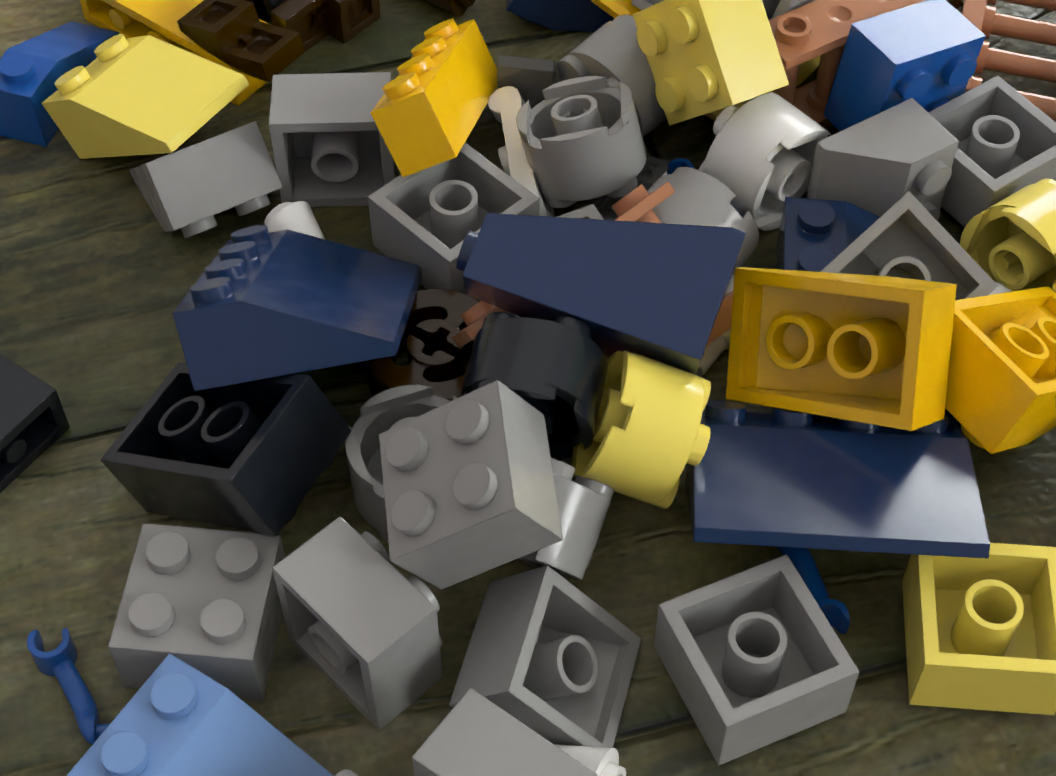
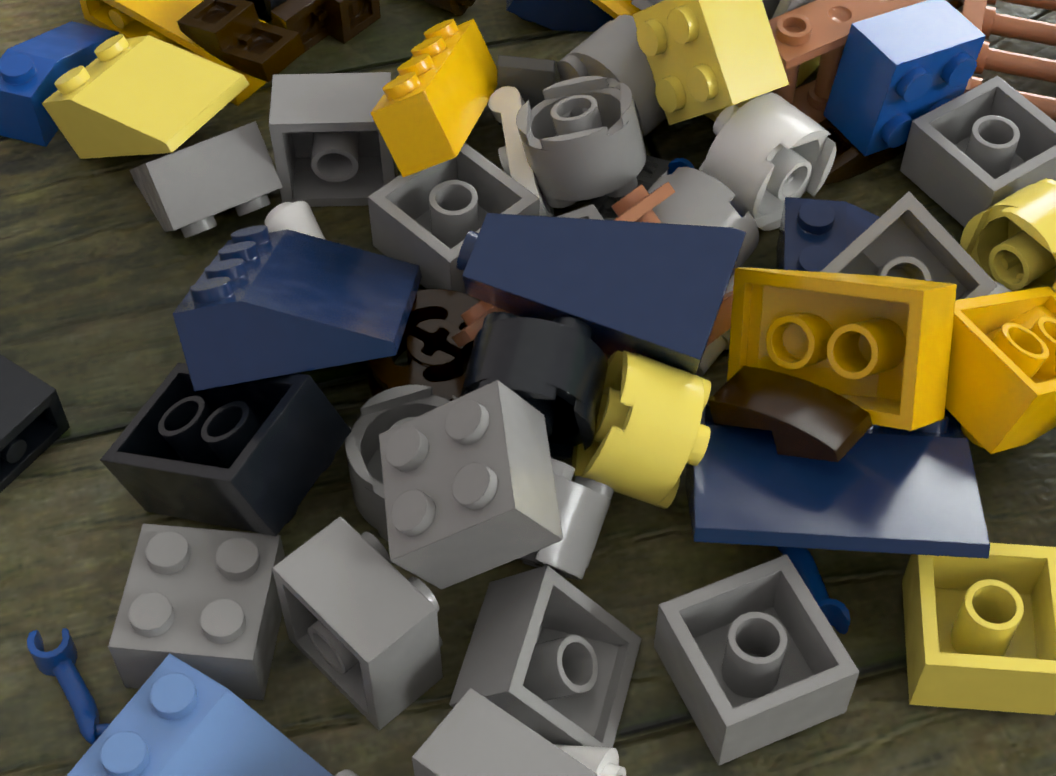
light grey slope [806,98,959,221] -> none
none -> dark brown slope [708,366,872,462]

